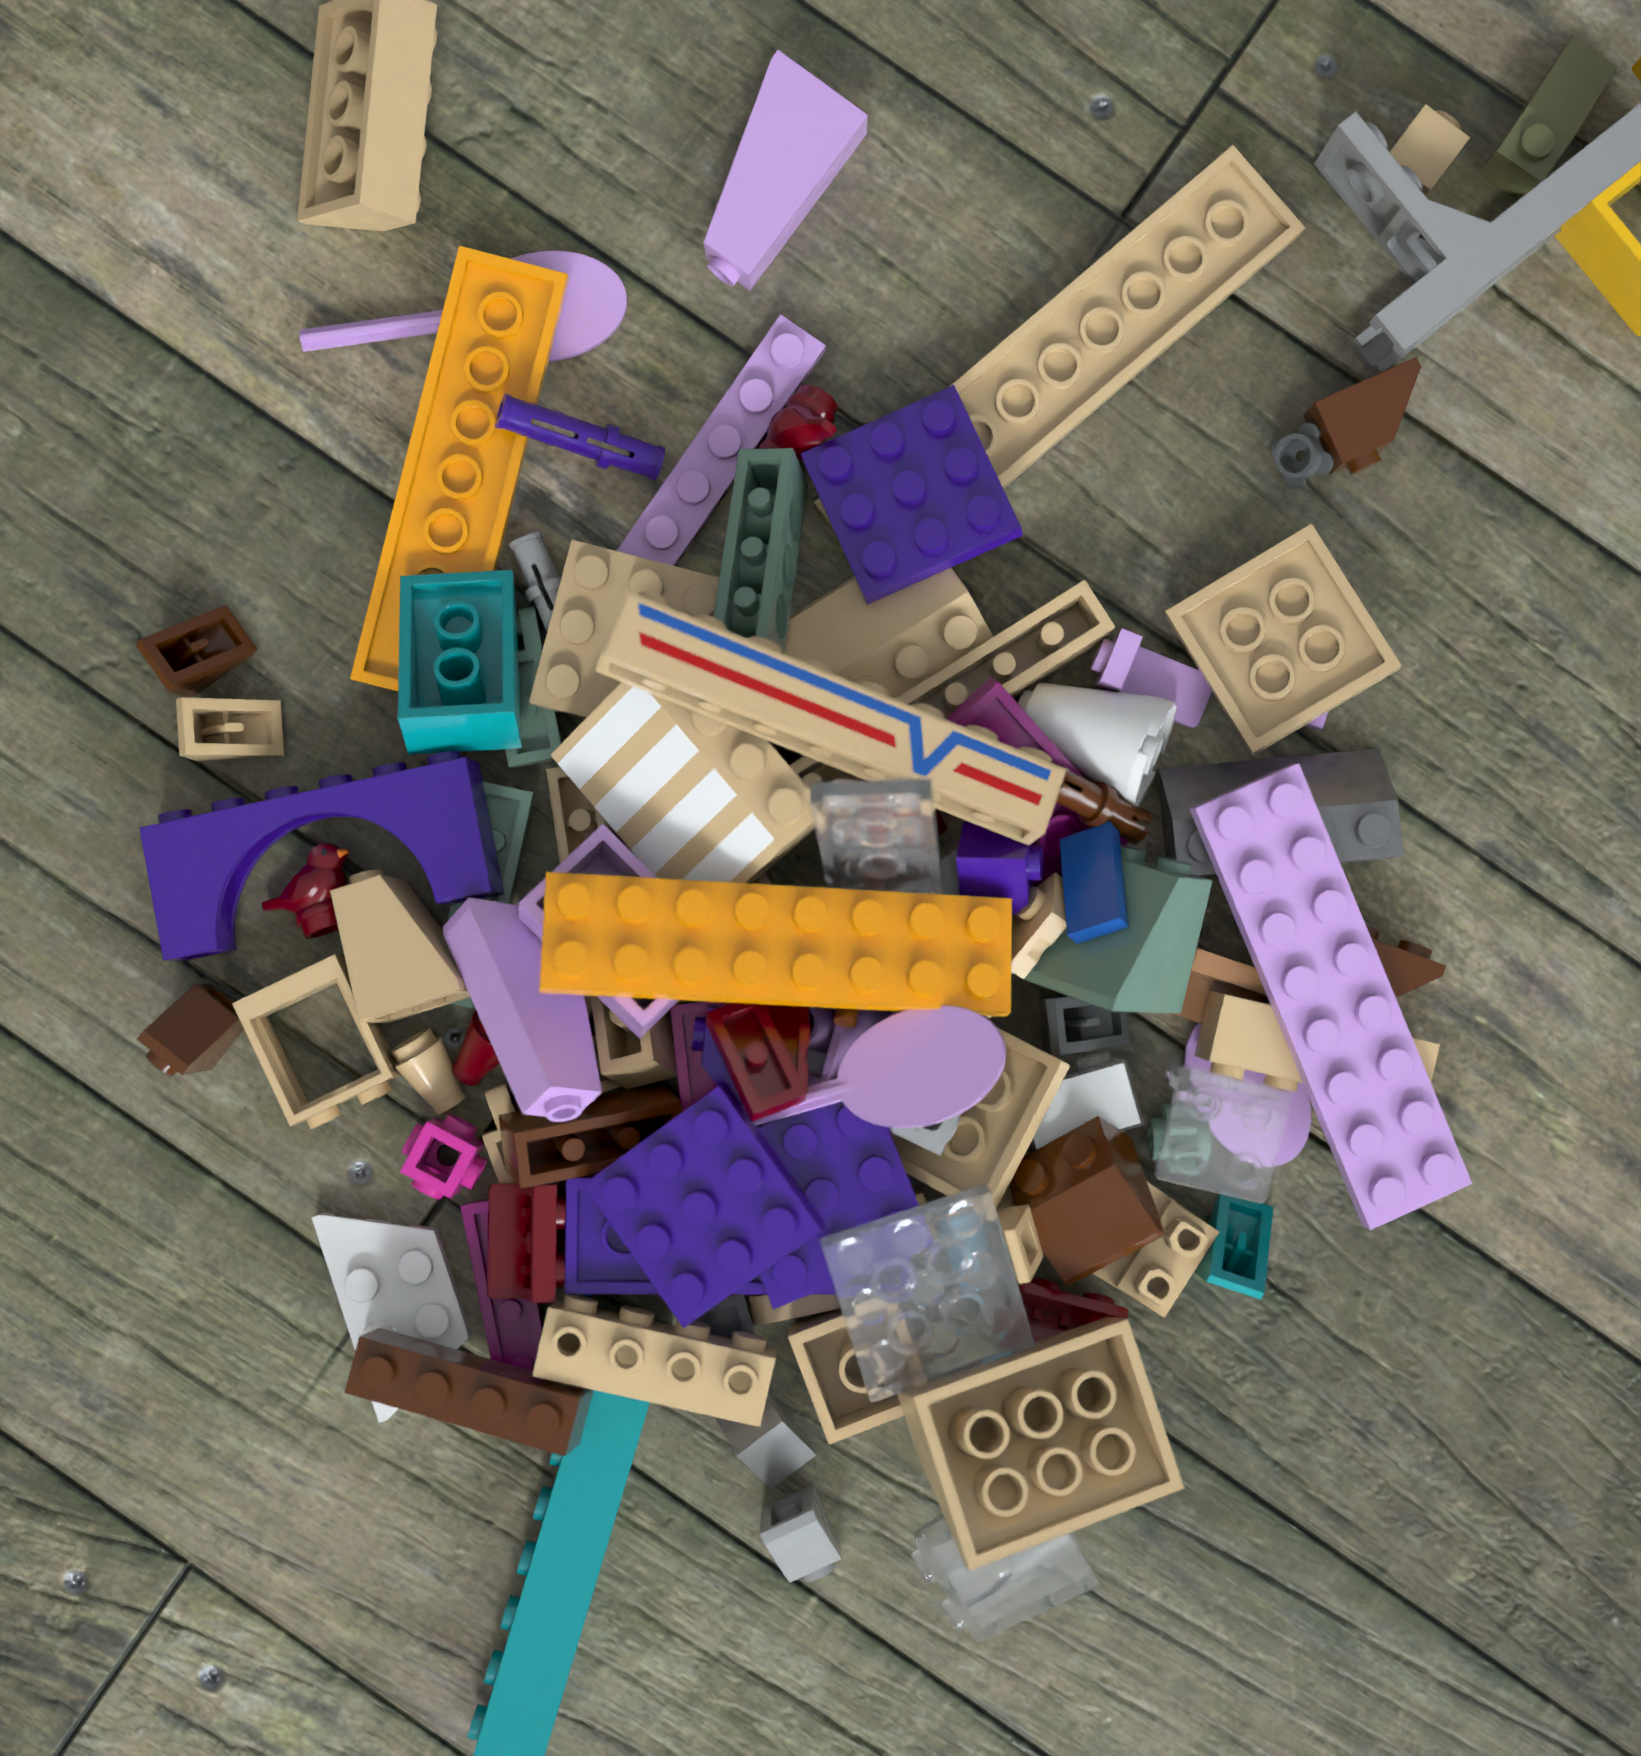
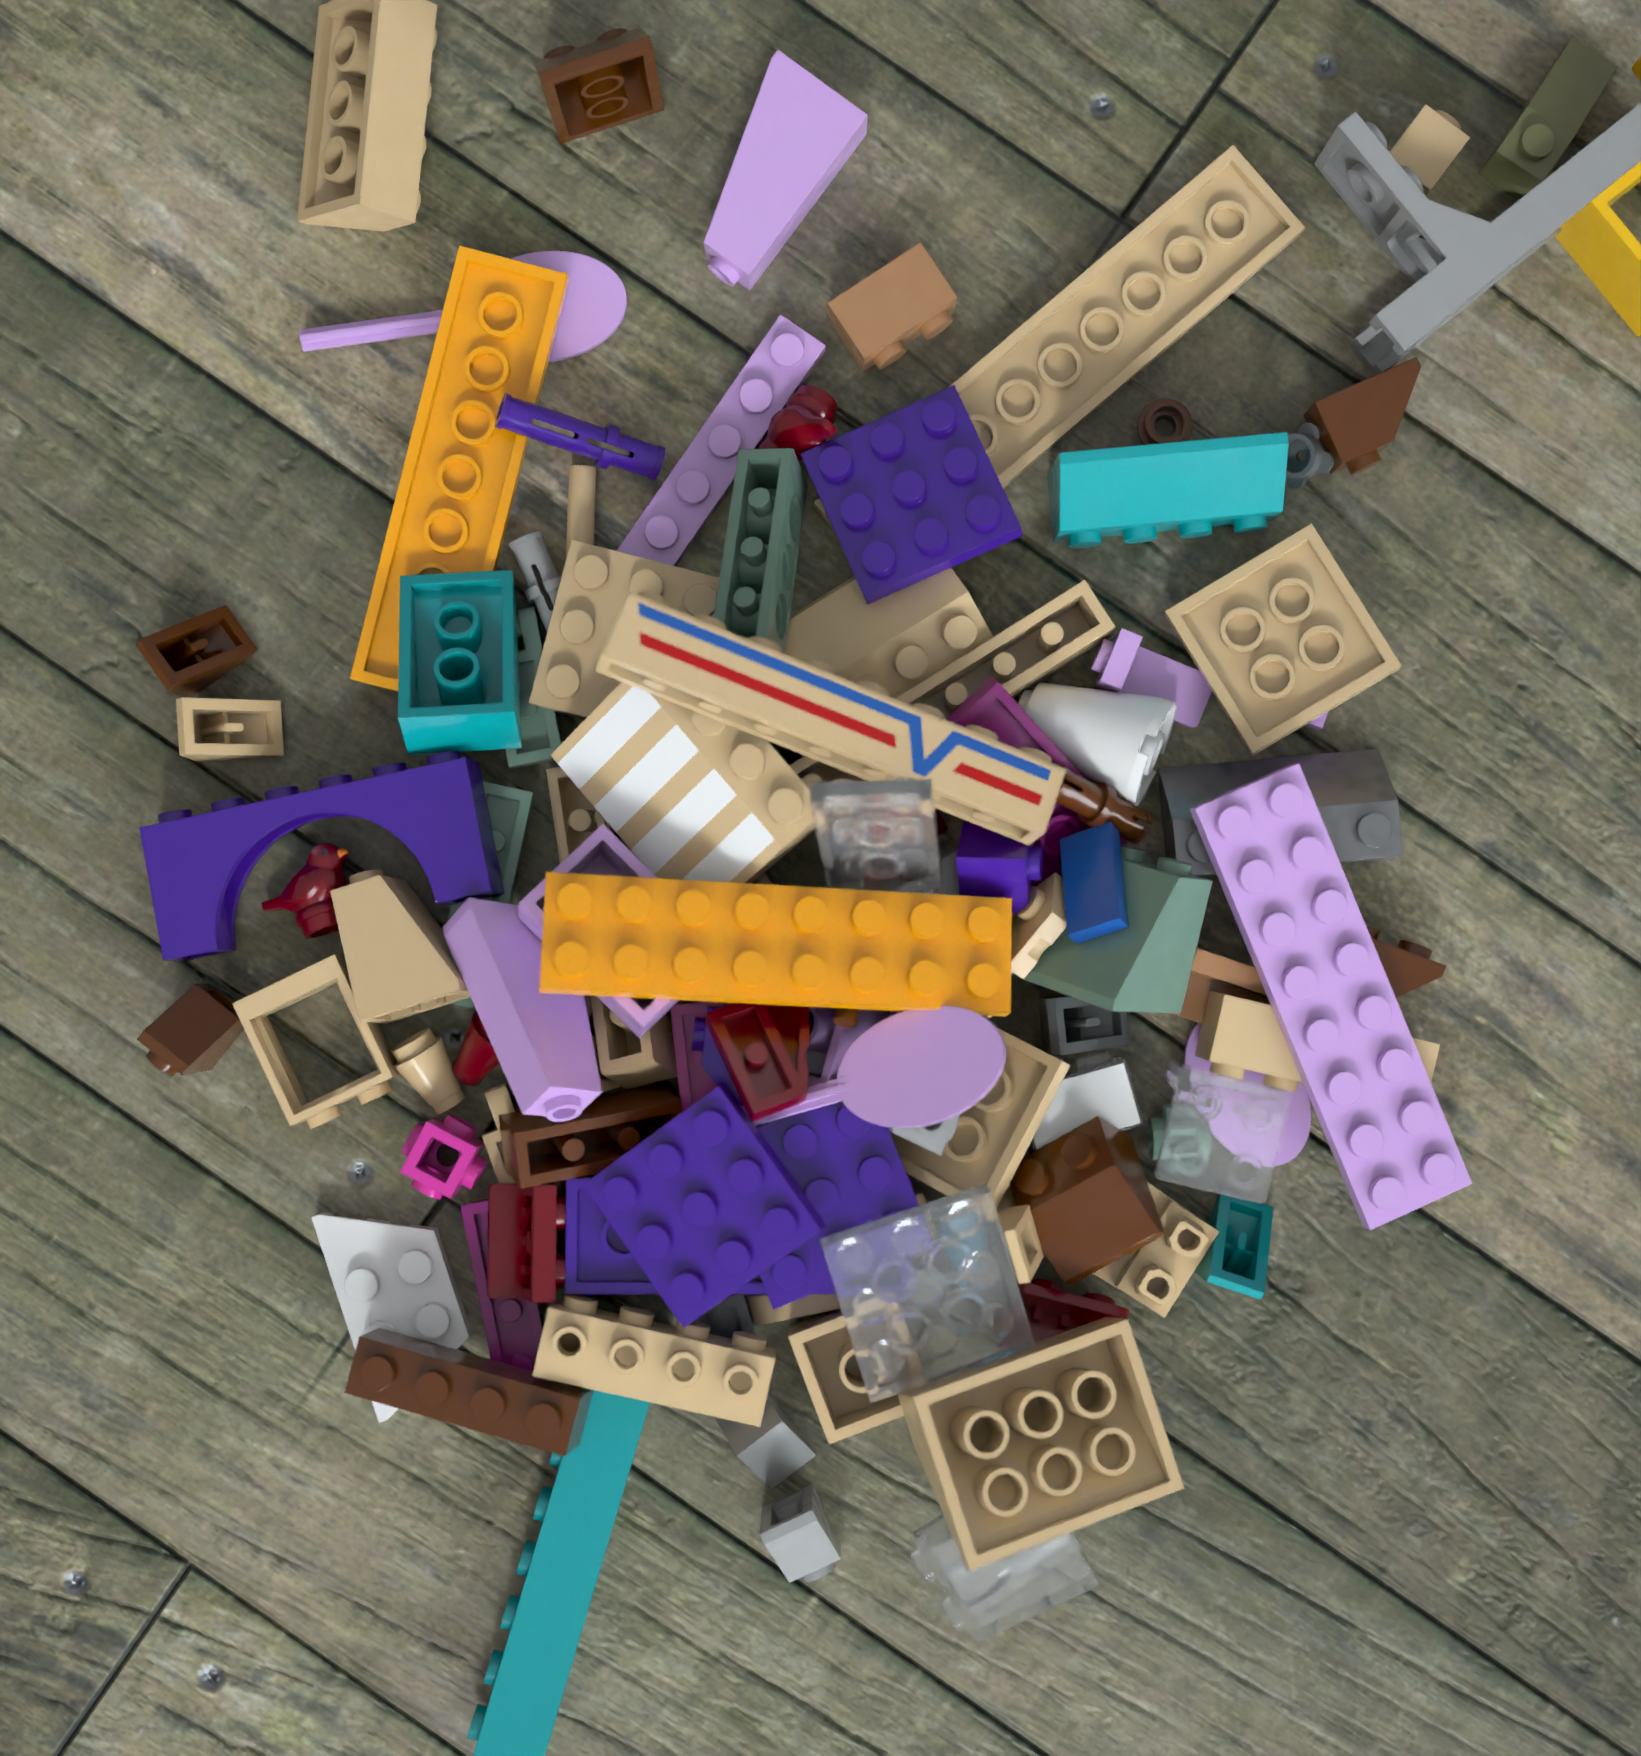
none -> reddish brown slope [534,28,664,144]
none -> tan piece [566,465,597,558]
none -> medium nougat brick [827,242,958,372]
none -> slope [1047,432,1289,548]
none -> reddish brown plate [1137,398,1193,445]

